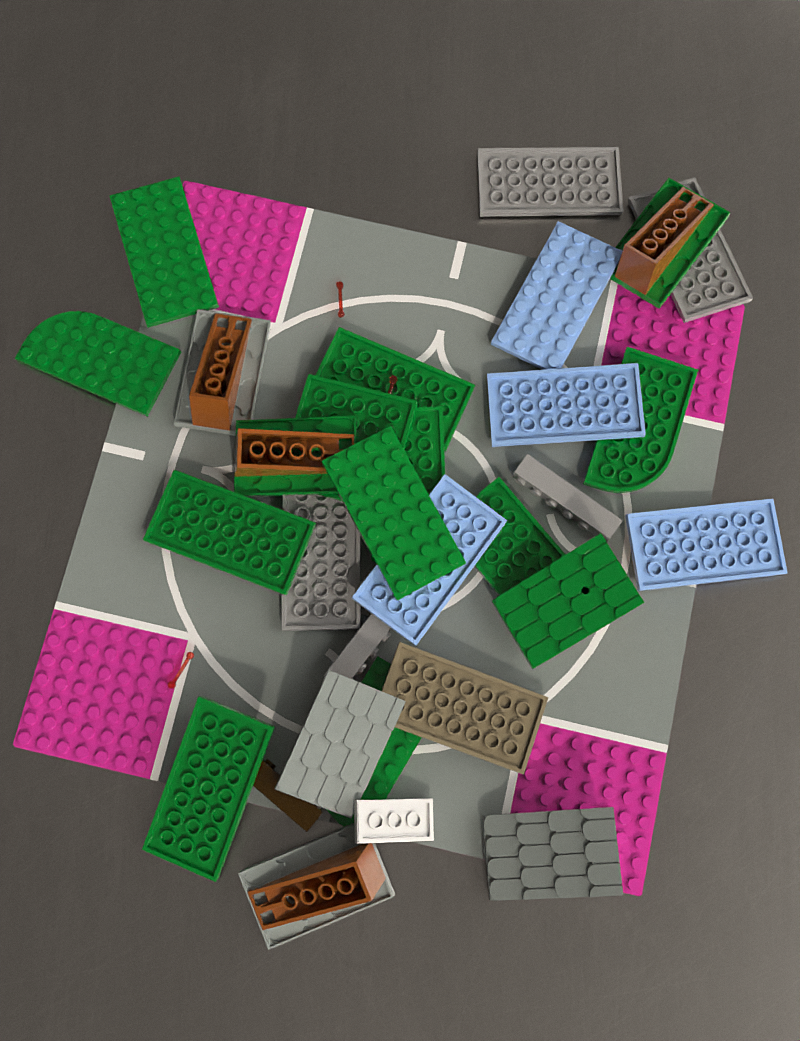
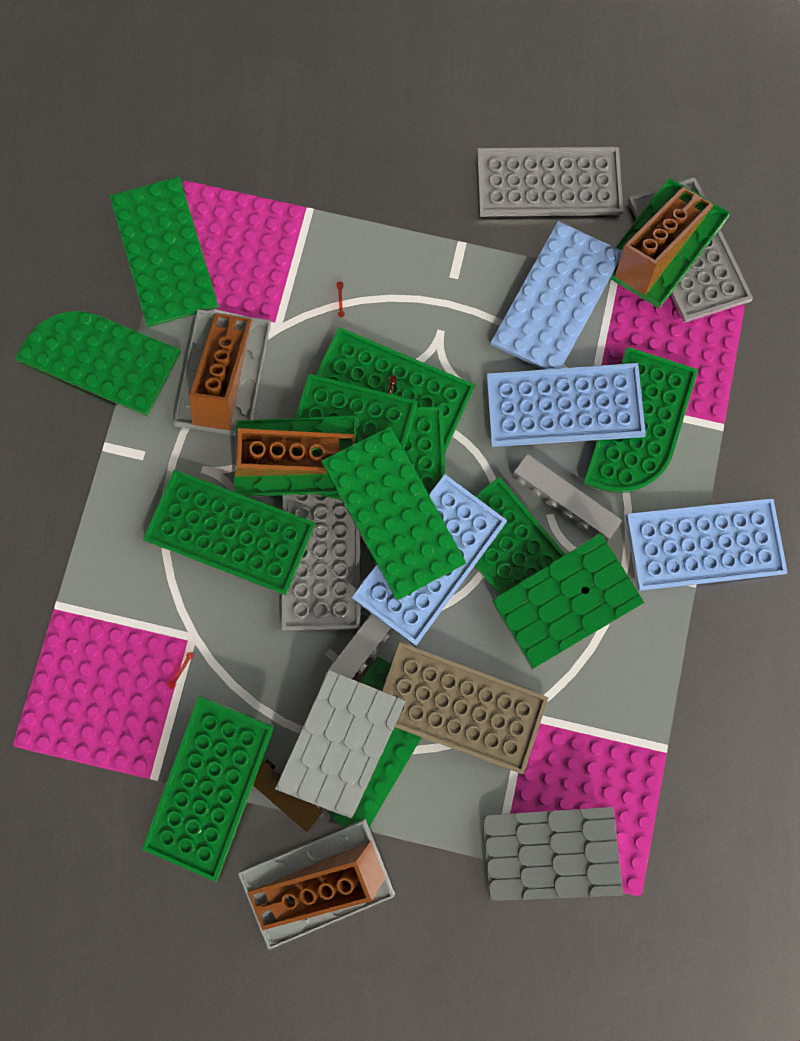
white tile [354,798,434,844] -> none

